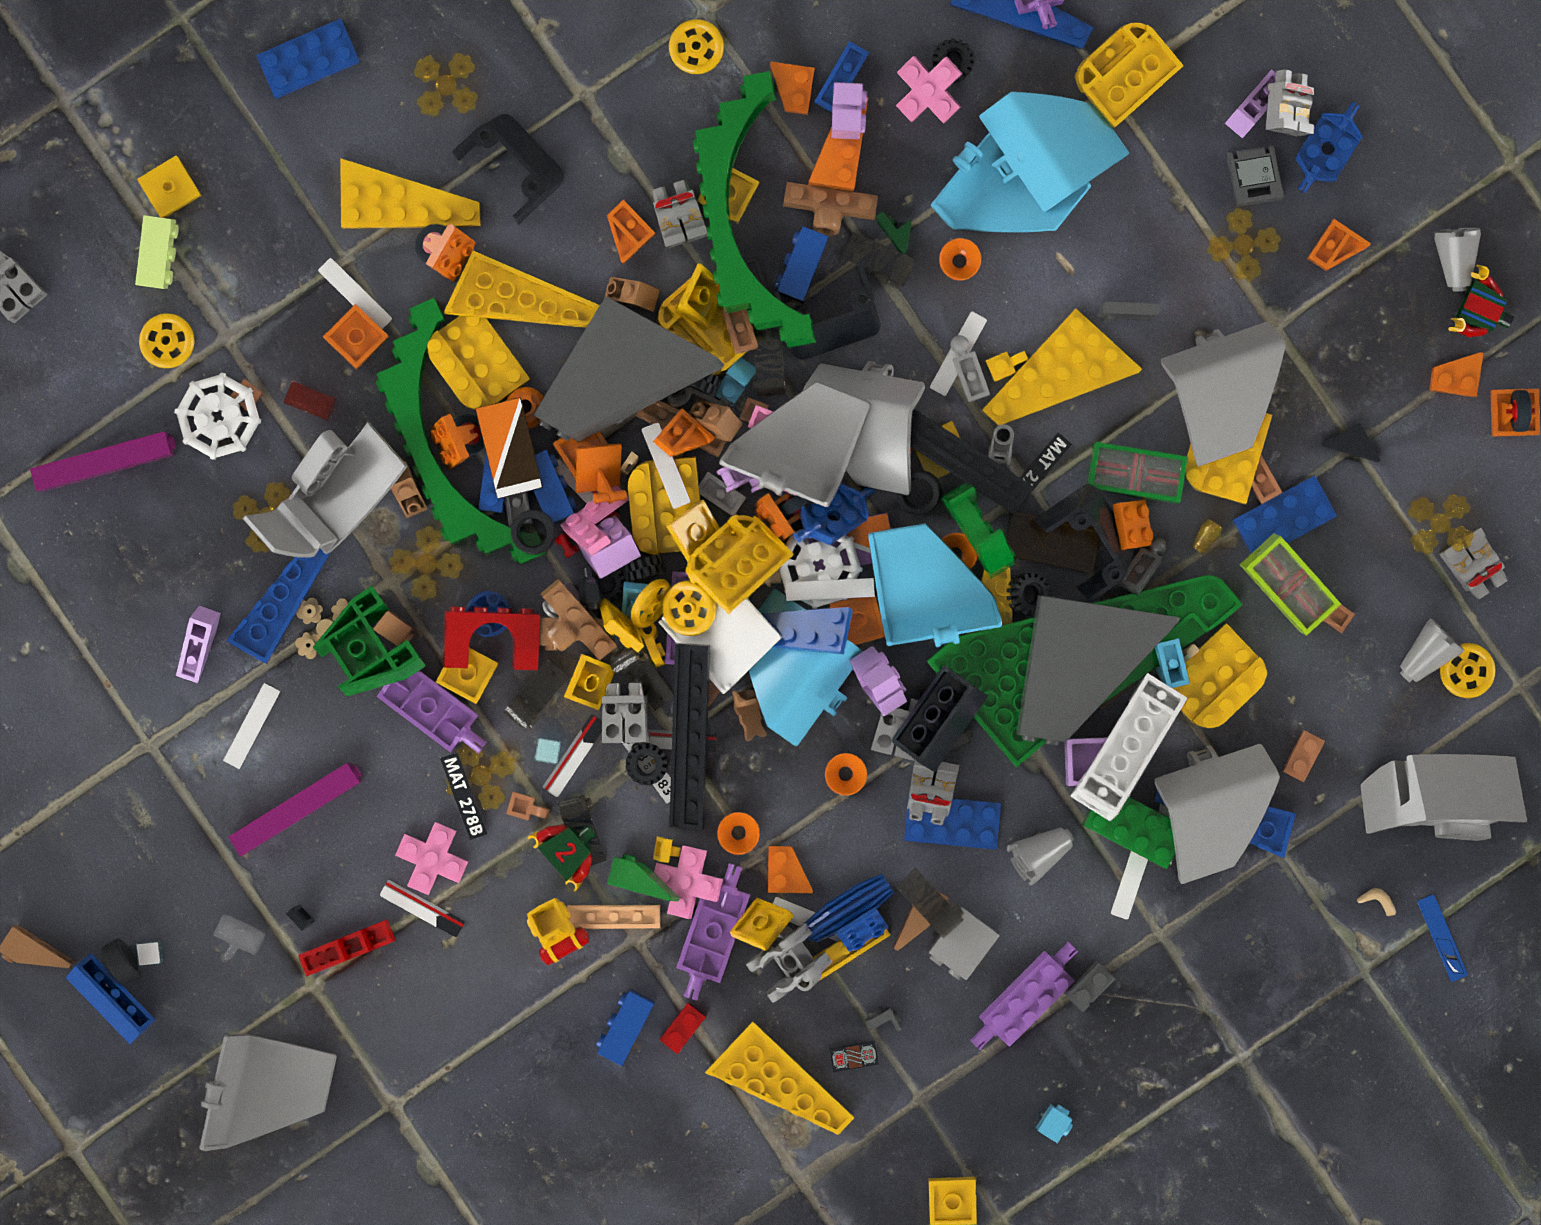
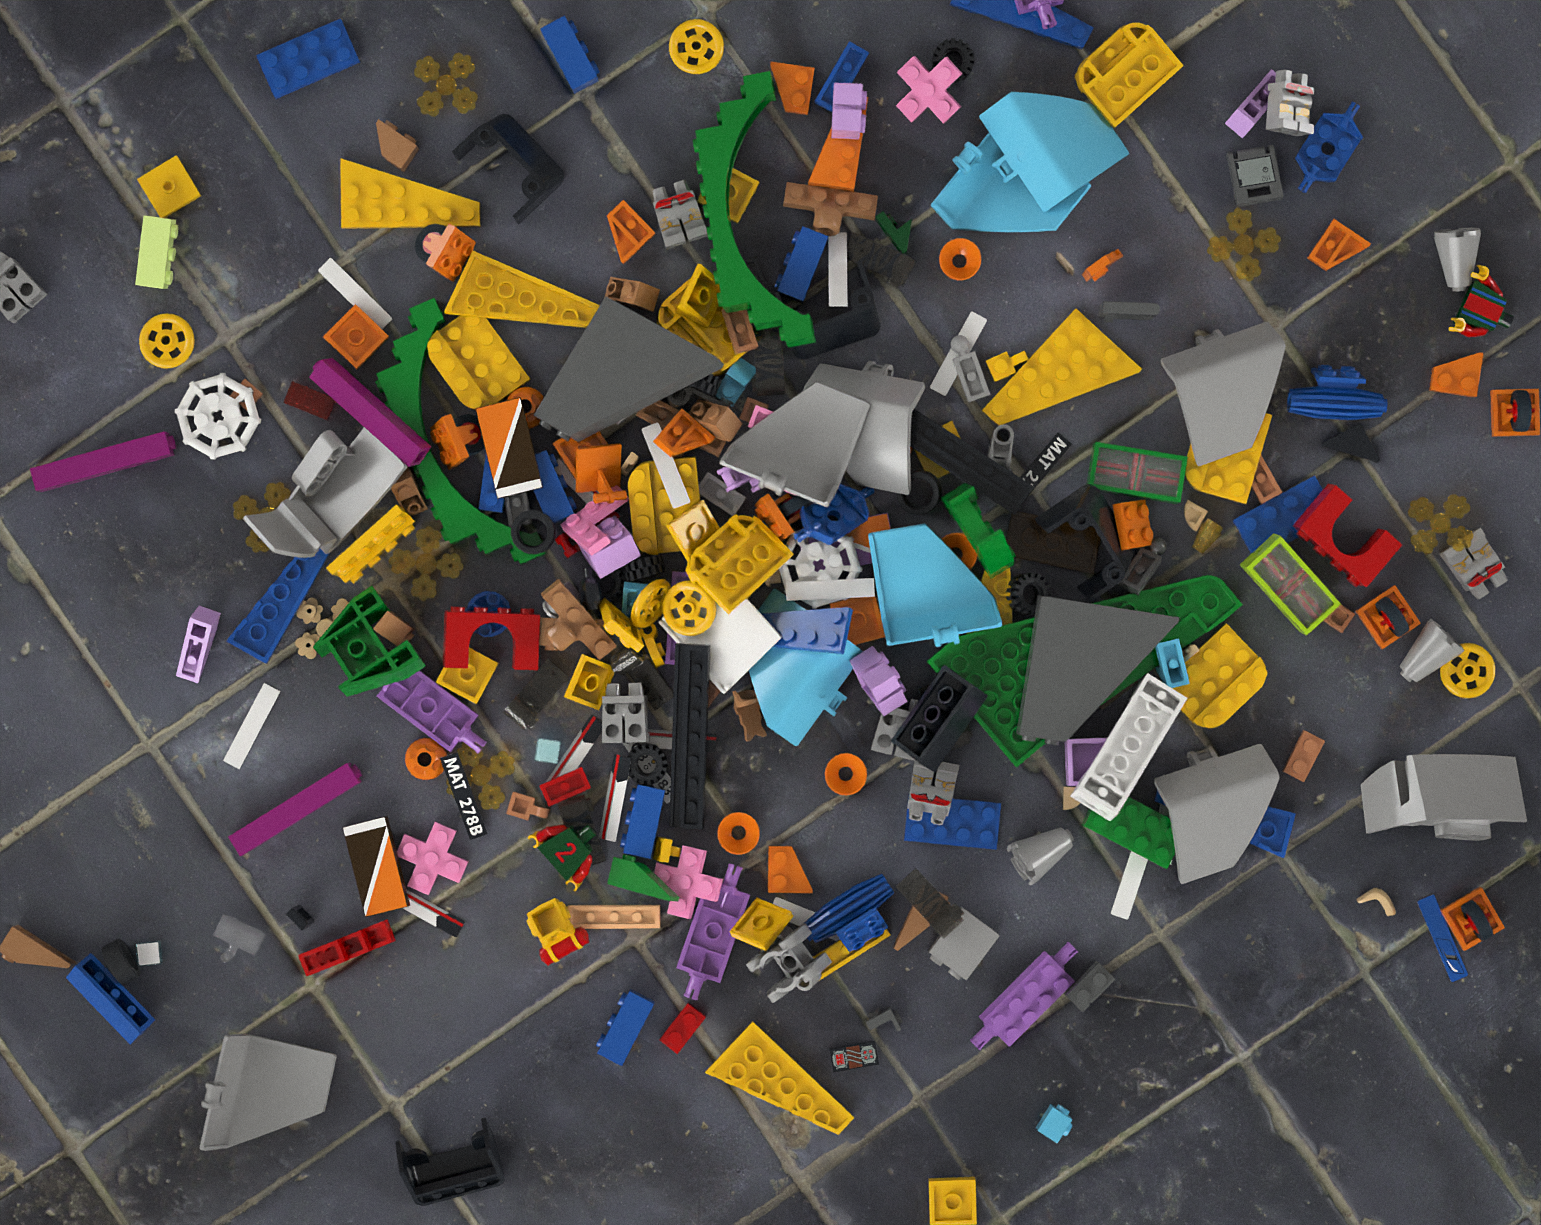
none -> magenta brick [309,358,432,467]
none -> yellow plate [326,505,415,584]
none -> tile [342,816,410,917]
none -> medium nougat slope [376,119,419,172]
none -> black windscreen [395,1117,505,1206]
none -> orange piece [405,738,447,780]
none -> red plate [539,766,591,807]
none -> blue brick [540,15,600,94]
none -> sticker [599,754,631,842]
none -> blue brick [620,784,666,859]
none -> white sticker [828,232,848,306]
none -> tan tile [1063,787,1080,810]
none -> orange wing [1082,249,1123,282]
none -> tan tile [1184,500,1208,531]
none -> blue plate [1287,365,1387,420]
none -> red arch [1293,484,1402,587]
none -> orange plate [1355,585,1421,649]
none -> orange plate [1440,887,1505,951]

